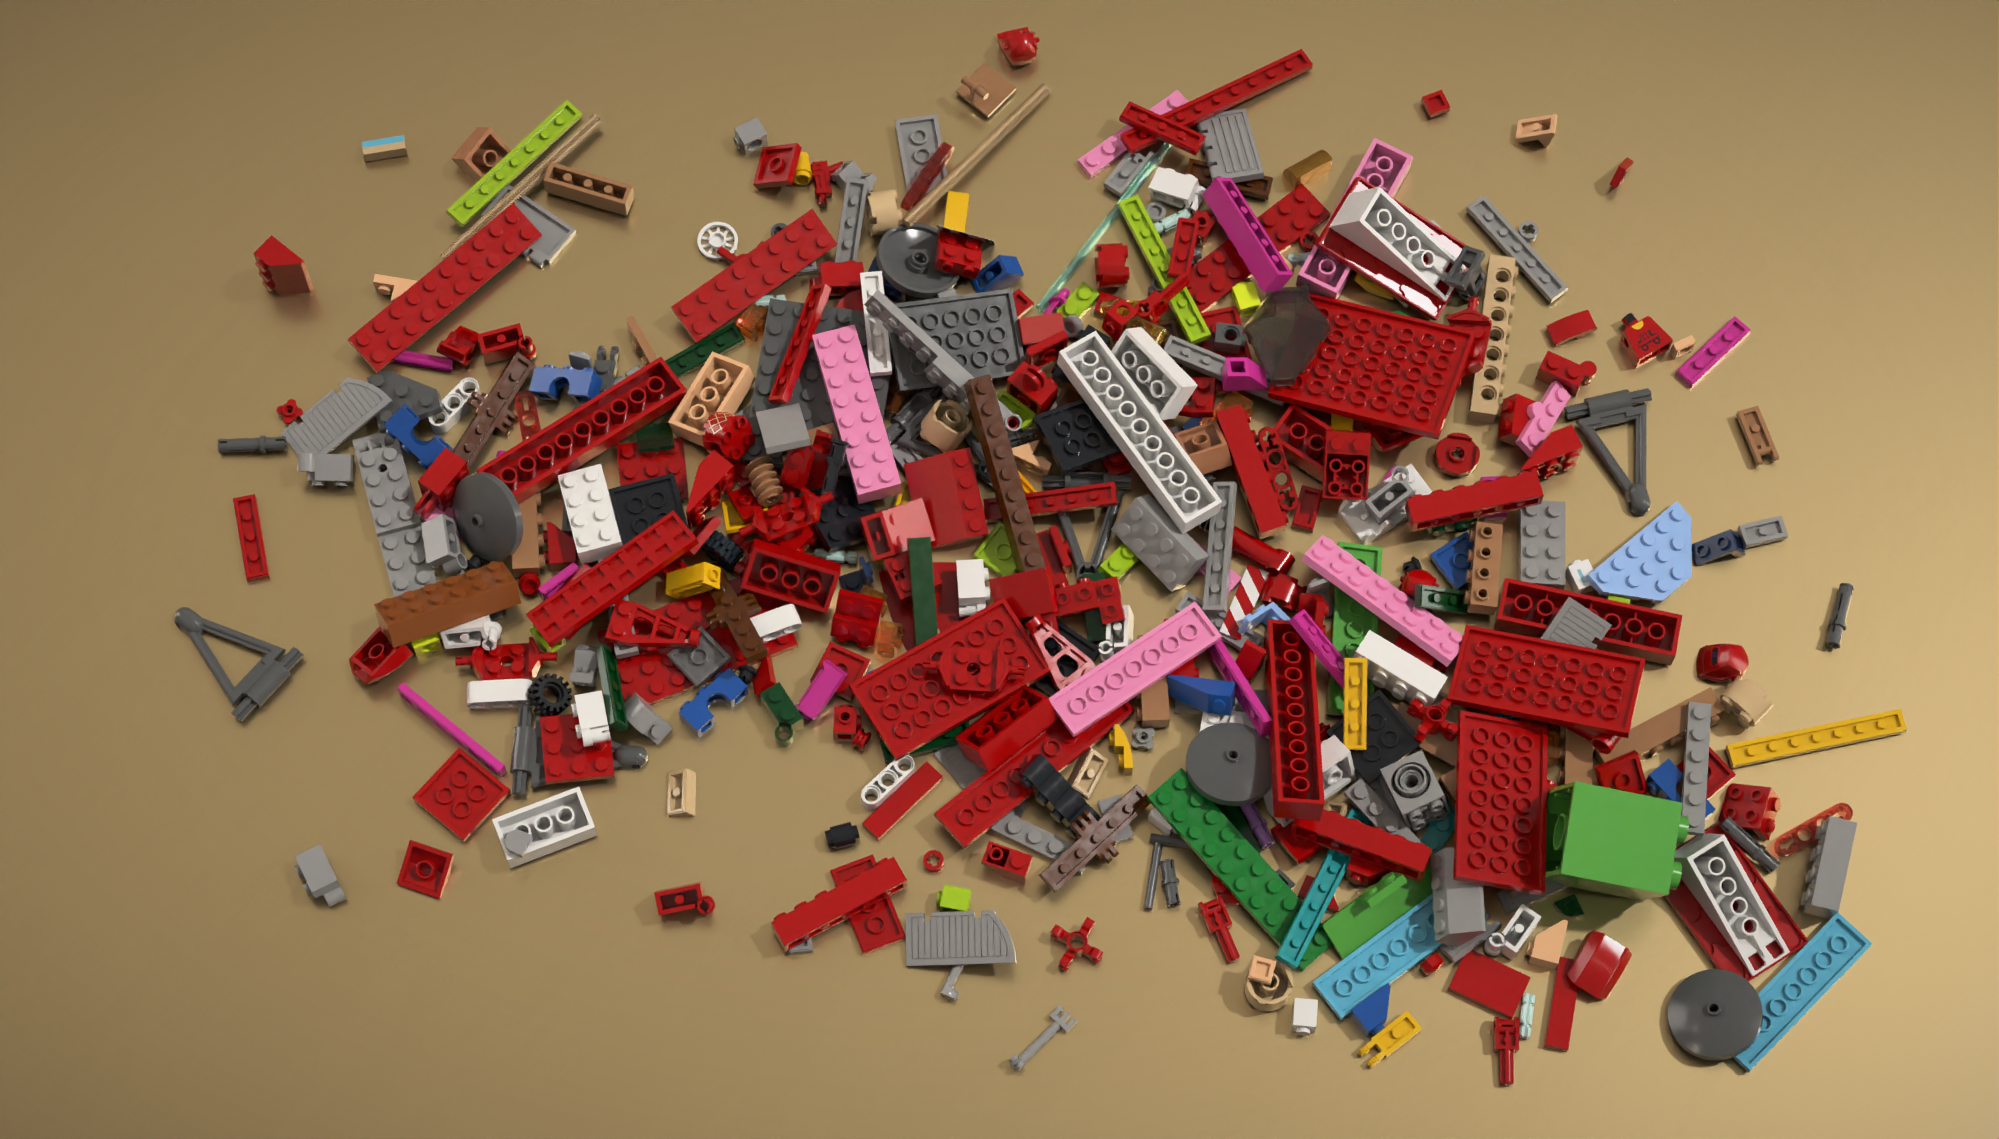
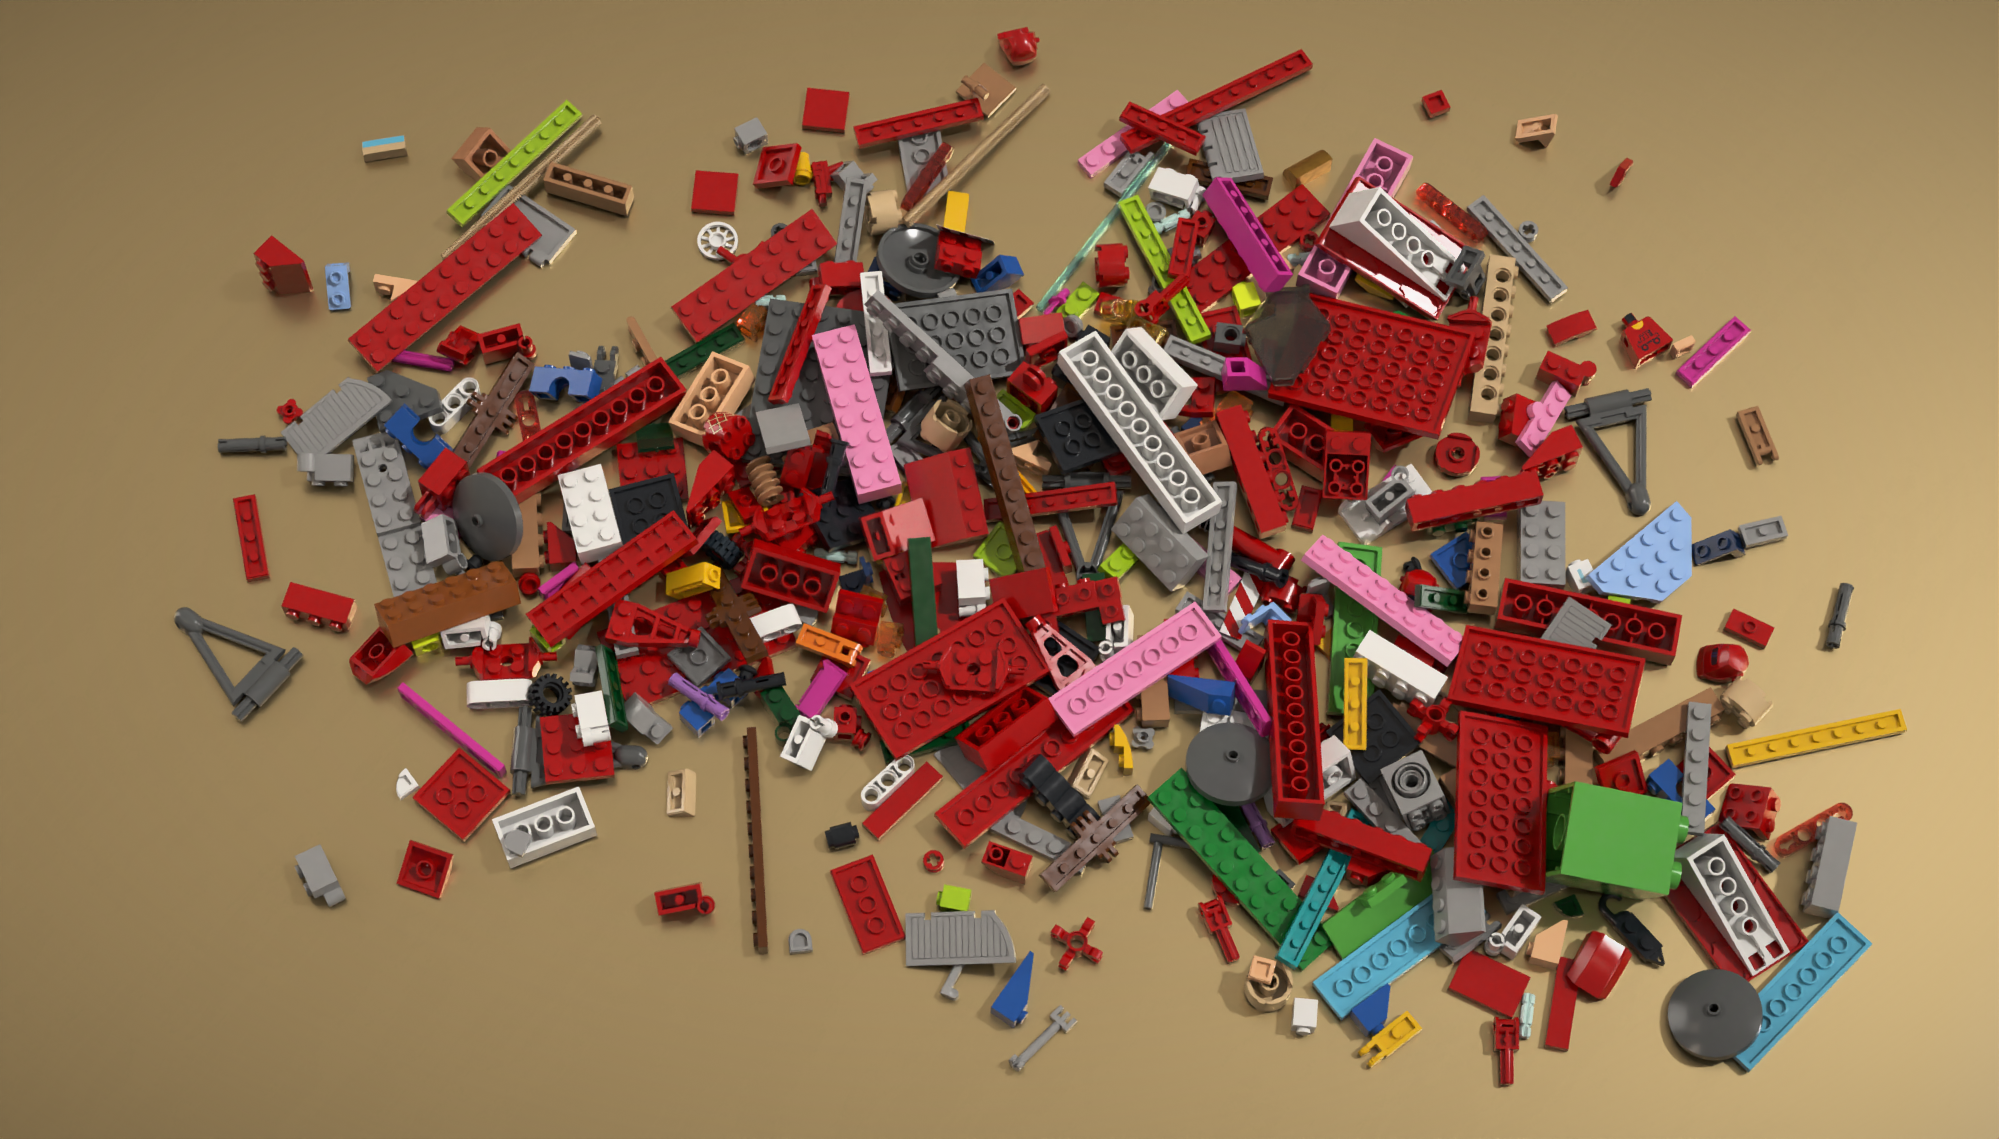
red brick [771,857,907,952] -> none
red bracket [1102,299,1138,341] -> none
dark grey pin [1159,859,1181,907] -> none
dark pink tile [1289,609,1344,690] -> none
red tile [1420,953,1443,975] -> none
none -> red brick [281,582,357,632]
none -> light blue bracket [325,262,351,310]
none -> white tile [396,768,420,801]
none -> medium lavender pin [668,673,730,721]
none -> red tile [691,170,739,215]
none -> black pin [716,672,787,702]
none -> reddish brown plate [743,727,768,954]
none -> white hinge [780,715,838,771]
none -> orange plate [795,623,863,668]
none -> light grey tile [796,605,818,626]
none -> red tile [802,88,850,133]
none -> red plate [853,98,984,149]
none -> black piece [876,496,895,510]
none -> blue slope [991,951,1034,1028]
none -> black pin [1230,552,1289,588]
none -> clear red beam [1416,183,1488,243]
none -> black plate [1598,894,1665,966]
none -> red plate [1723,608,1775,649]

